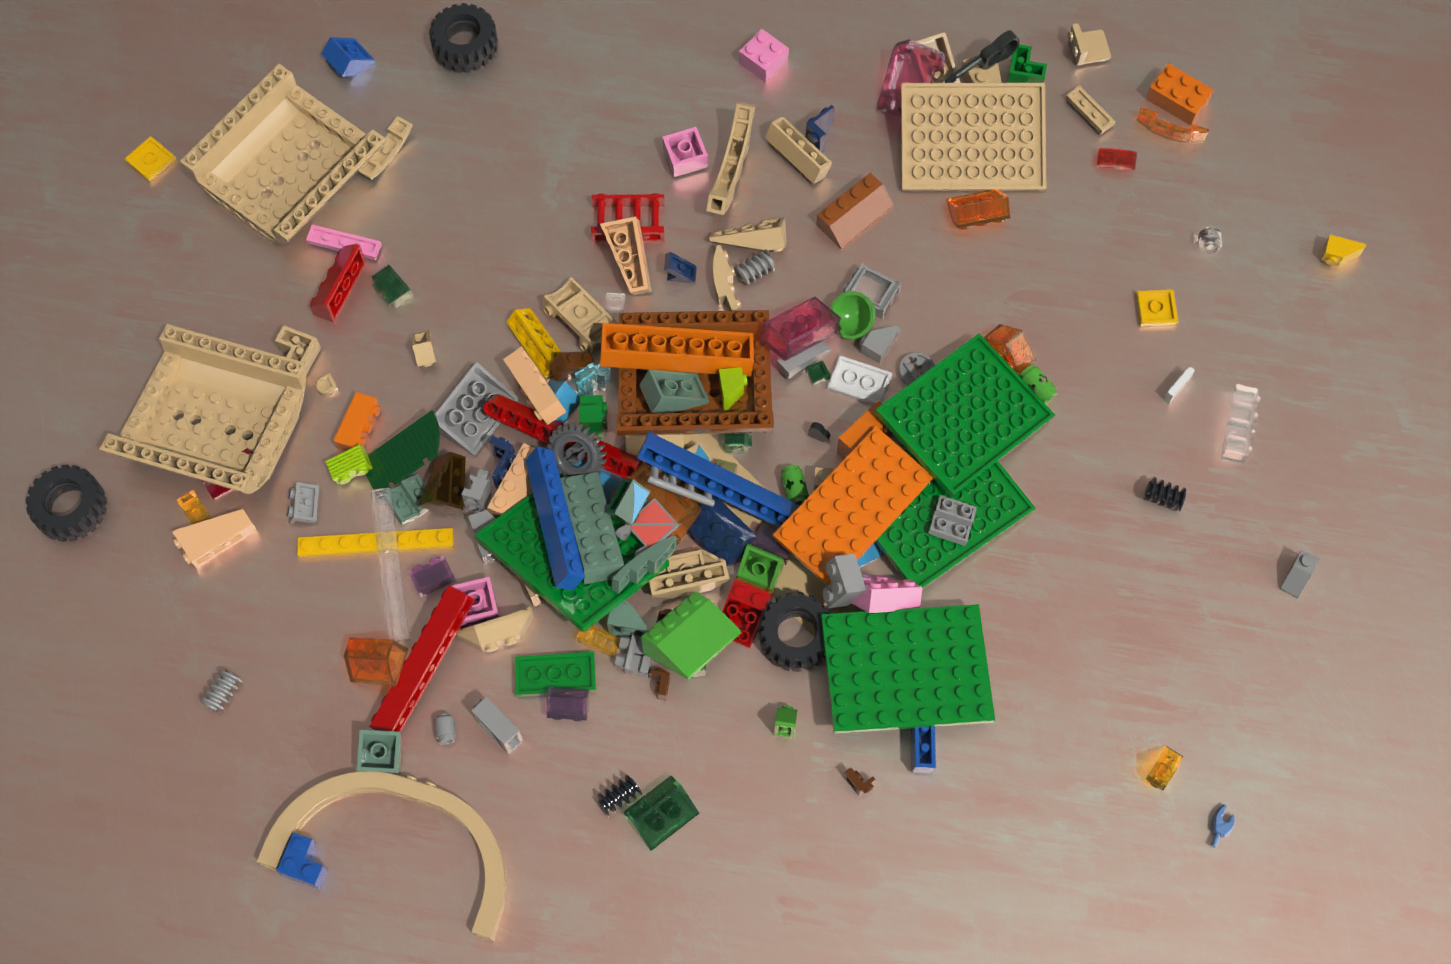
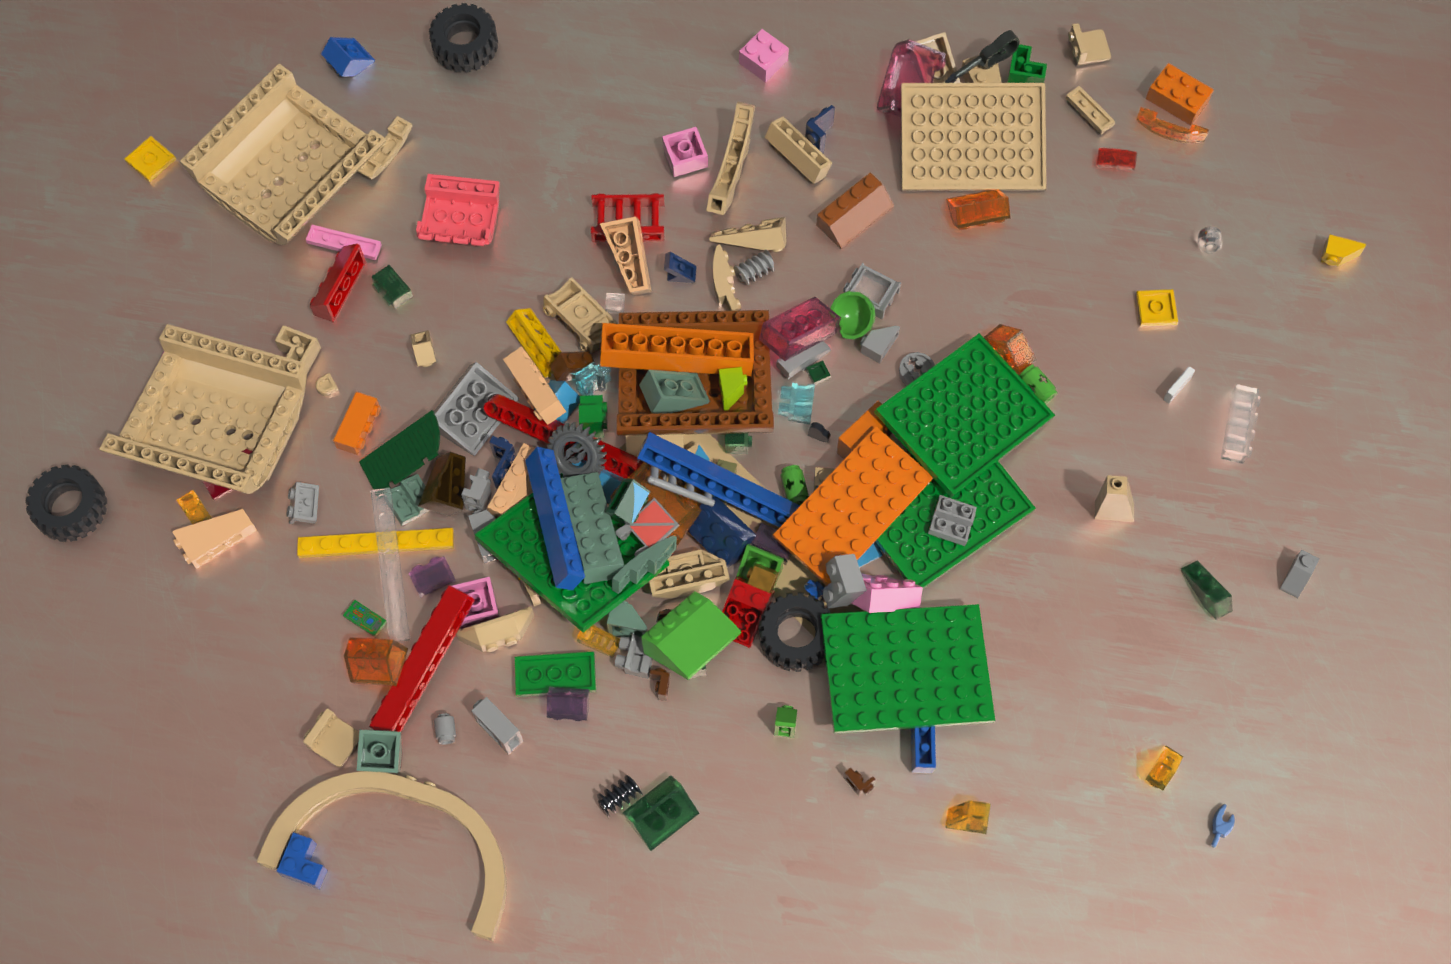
light grey piece [199,670,243,714] -> none
lime brick [325,444,373,484] -> none
white tile [827,355,893,405] -> none
black piece [1143,477,1186,512] -> none
none -> tan bracket [303,708,359,767]
none -> green tile [343,600,387,638]
none -> coral slope [416,174,500,246]
none -> pearl gold brick [747,564,780,593]
none -> clear light blue hips [778,382,815,424]
none -> blue plate [804,580,825,601]
none -> clear yellow slope [945,800,991,834]
none -> tan slope [1095,475,1134,522]
none -> clear green slope [1181,560,1233,620]

